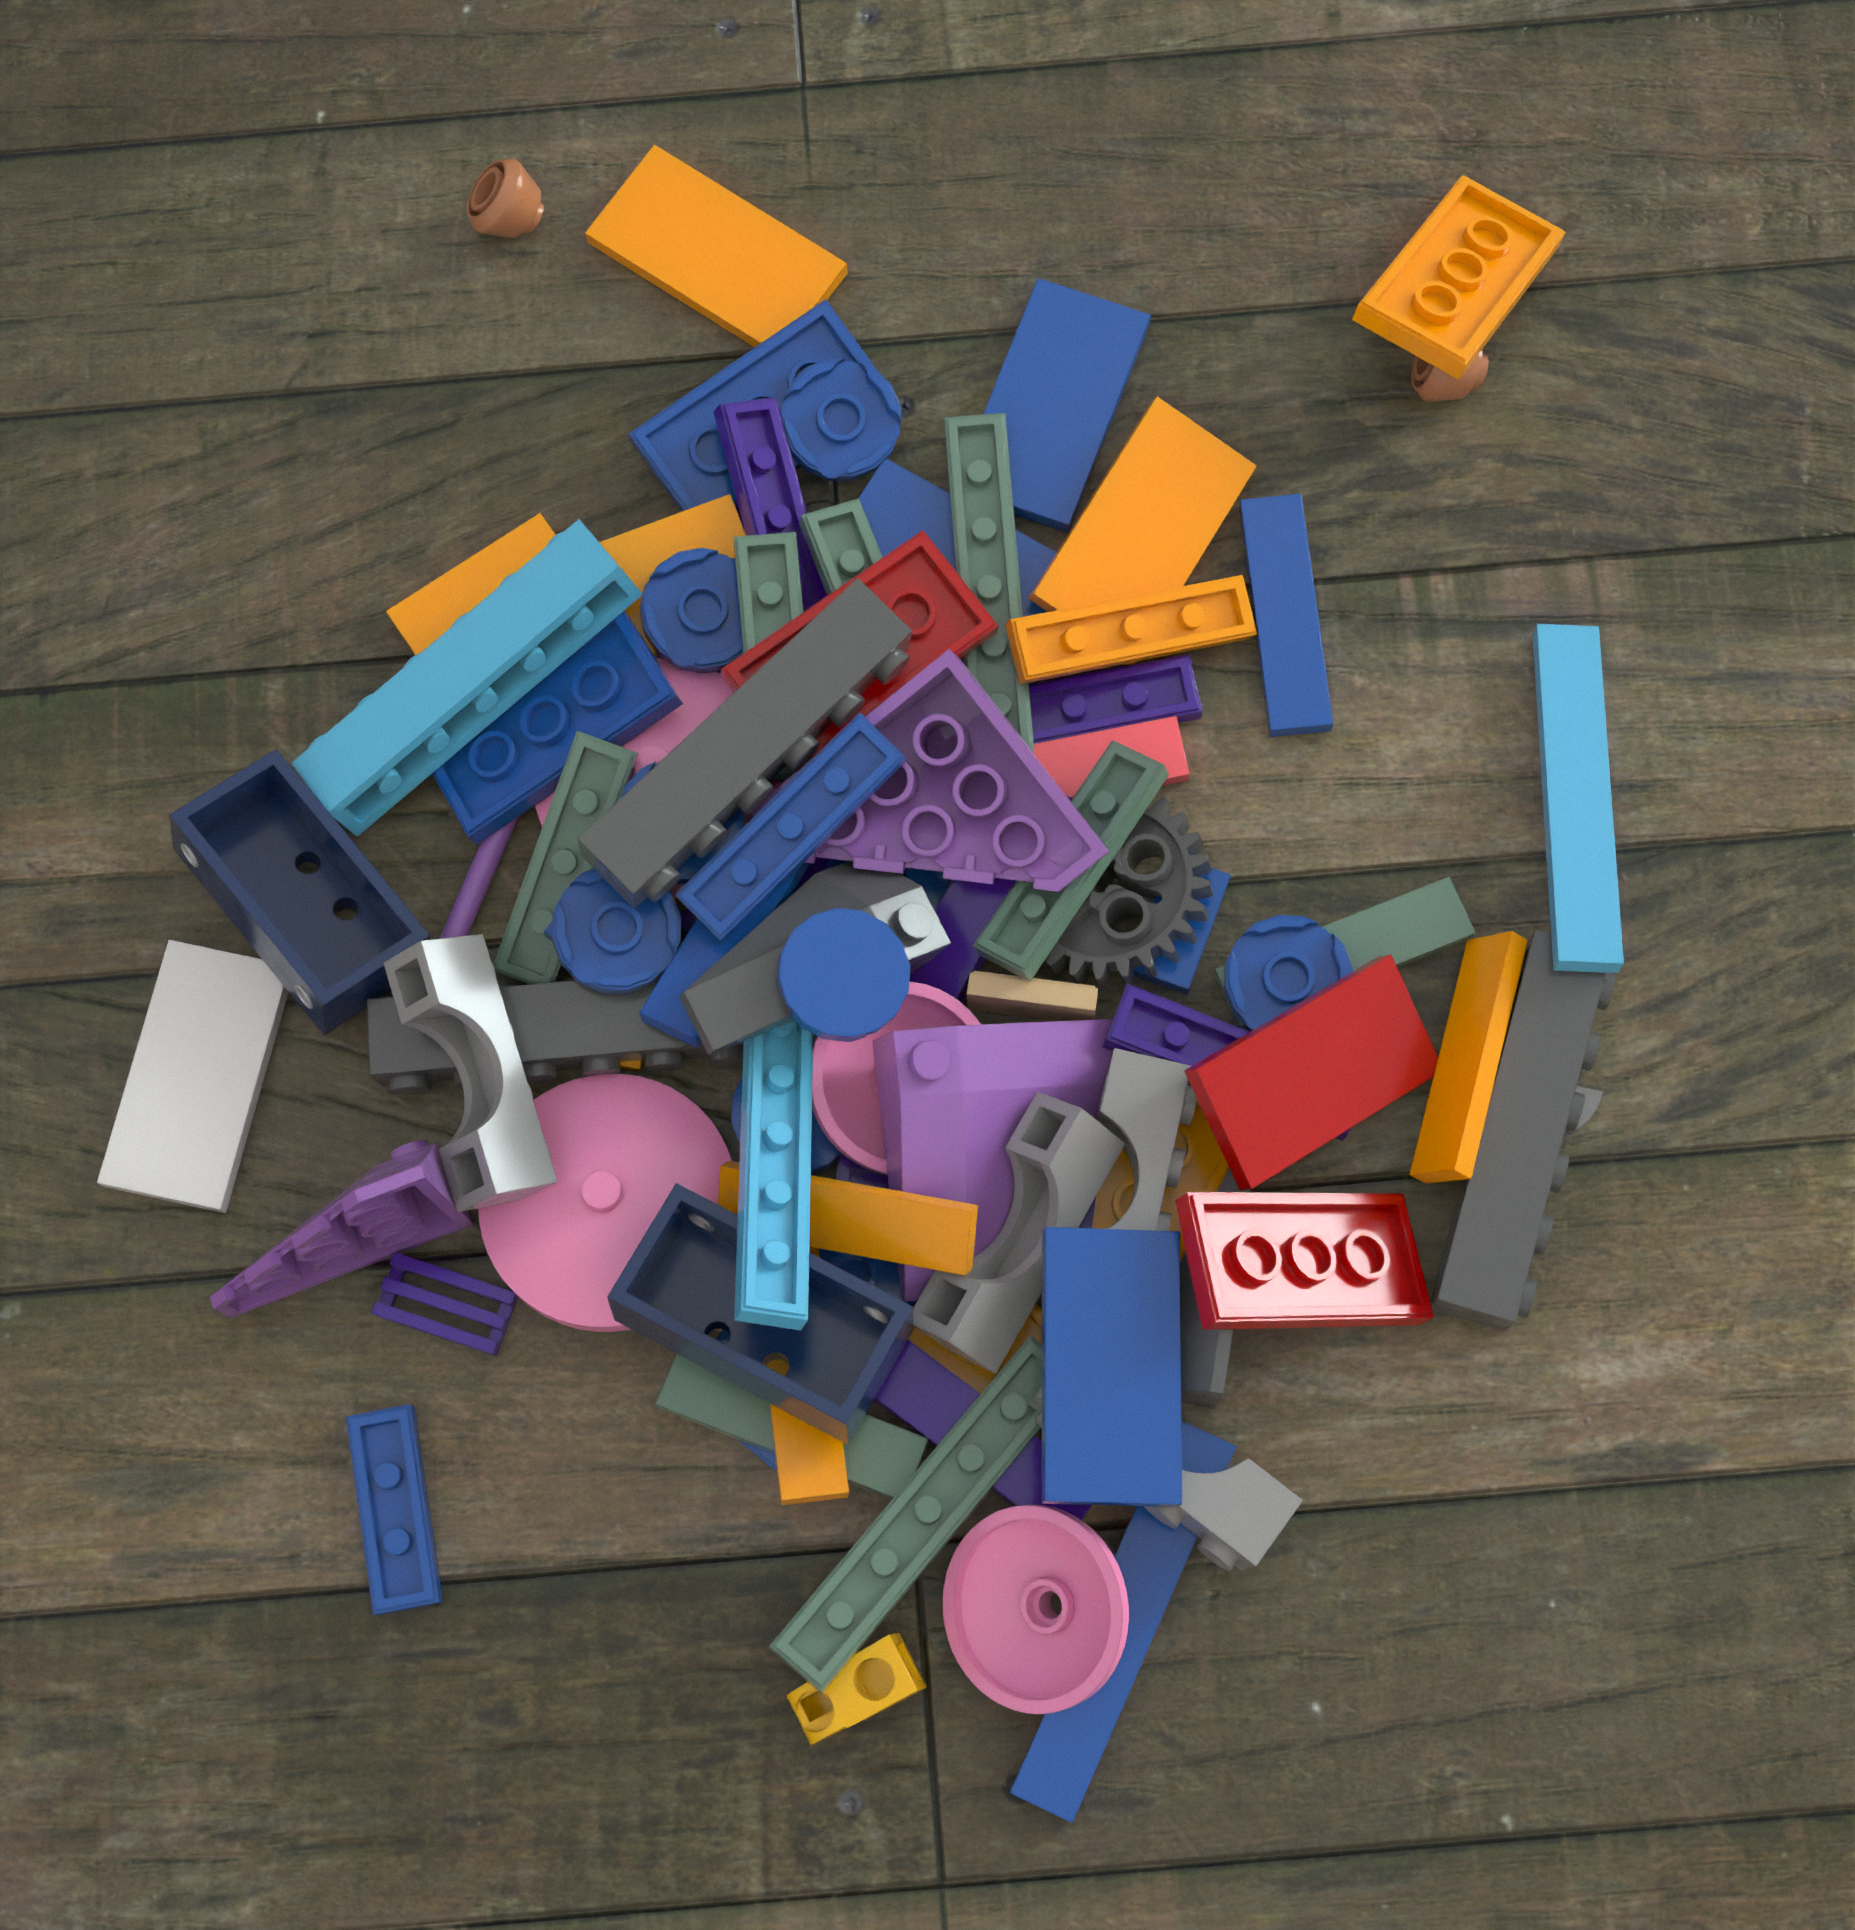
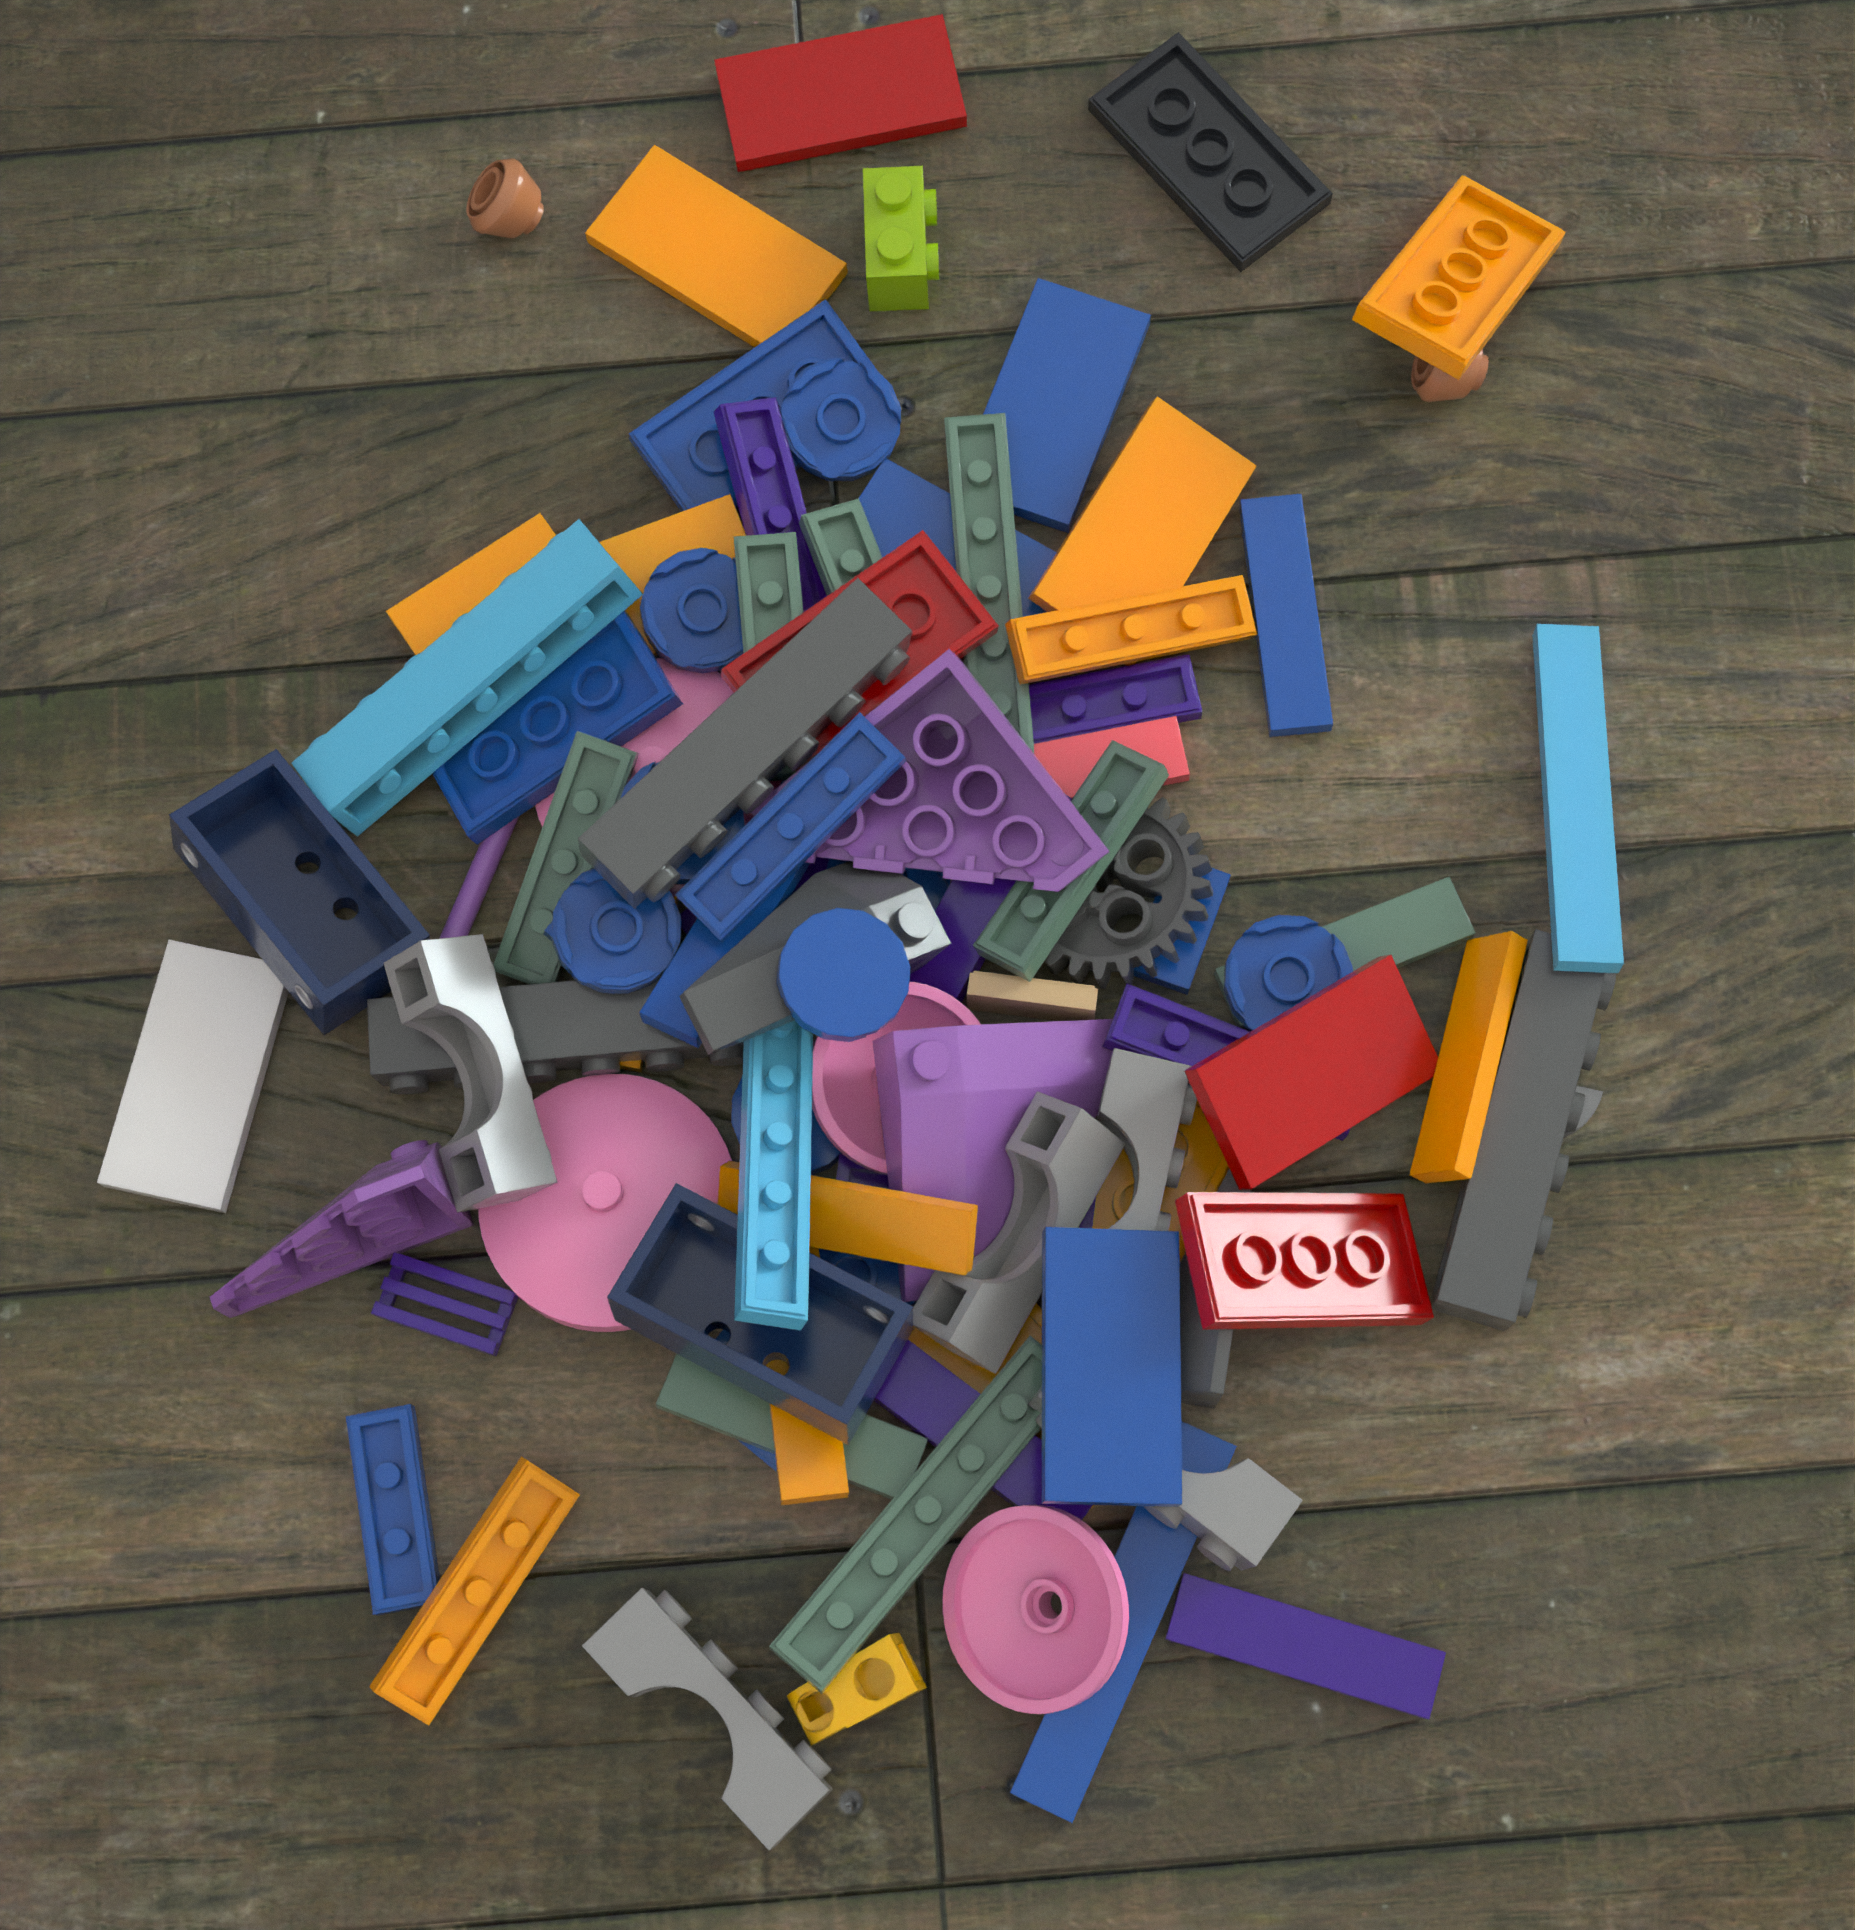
none -> light orange tile [369,1456,580,1726]
none -> light grey arch [582,1588,833,1850]
none -> red tile [714,14,967,172]
none -> lime brick [863,166,939,312]
none -> black tile [1088,32,1333,272]
none -> dark purple tile [1165,1573,1446,1720]

